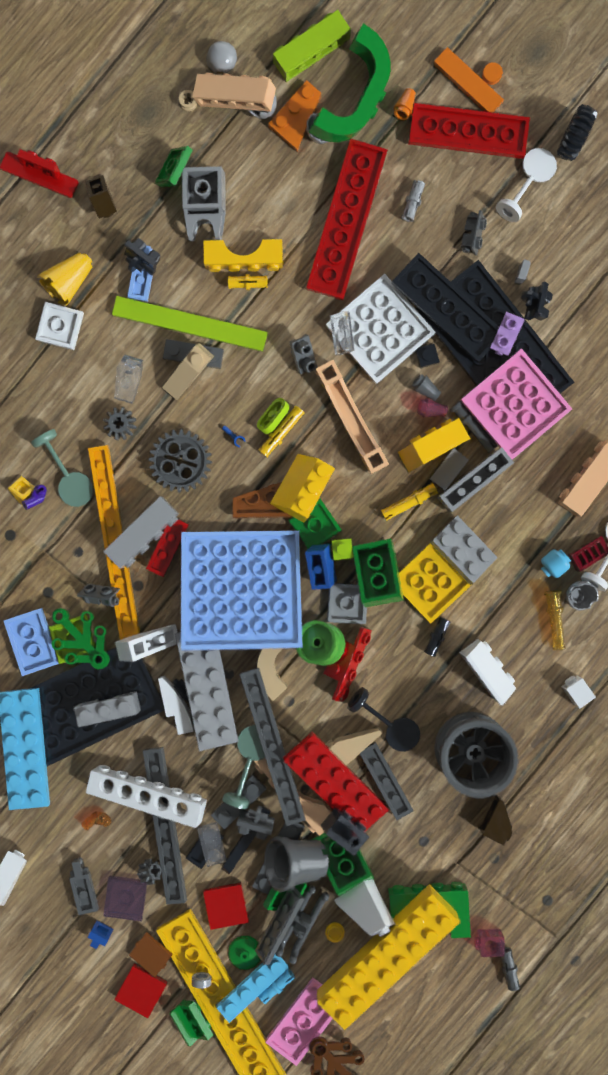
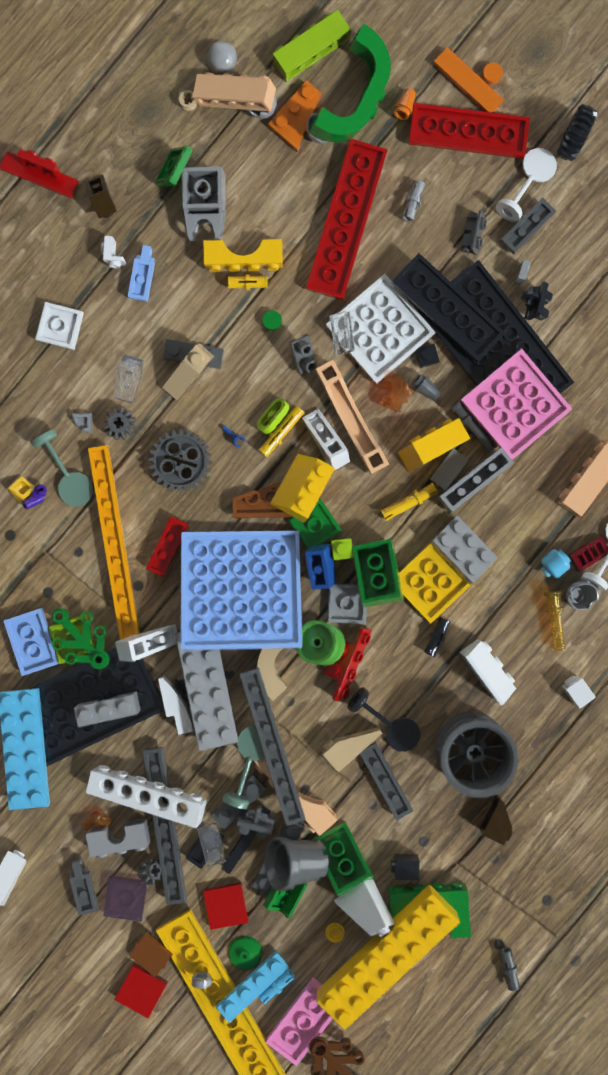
yellow cone [37,253,92,306] -> none
dark grey hinge [77,584,120,607] -> none
blue tile [87,921,114,949] -> none
light grey brick [103,496,179,569] -> none
lime tile [112,296,268,352] -> none
black hips [124,238,161,276] -> none
green bracket [169,1000,213,1046] -> none
dark grey tile [255,886,305,965] -> none
dark grey piece [275,885,329,964] -> none
red plate [283,731,389,831] -> none
black brick [320,807,369,855] -> none
clear pink cone [418,398,448,417] -> none
clear pink brick [474,929,505,957] -> none
lavender hinge [490,312,525,356] -> none
none -> light grey tile [72,413,93,434]
none -> light grey arch [86,818,151,858]
none -> white bracket [101,236,126,268]
none -> green tile [263,310,282,331]
none -> white slope [302,408,350,471]
none -> clear orange hips [381,374,414,412]
none -> black brick [391,854,420,881]
none -> dark grey plate [500,198,556,255]

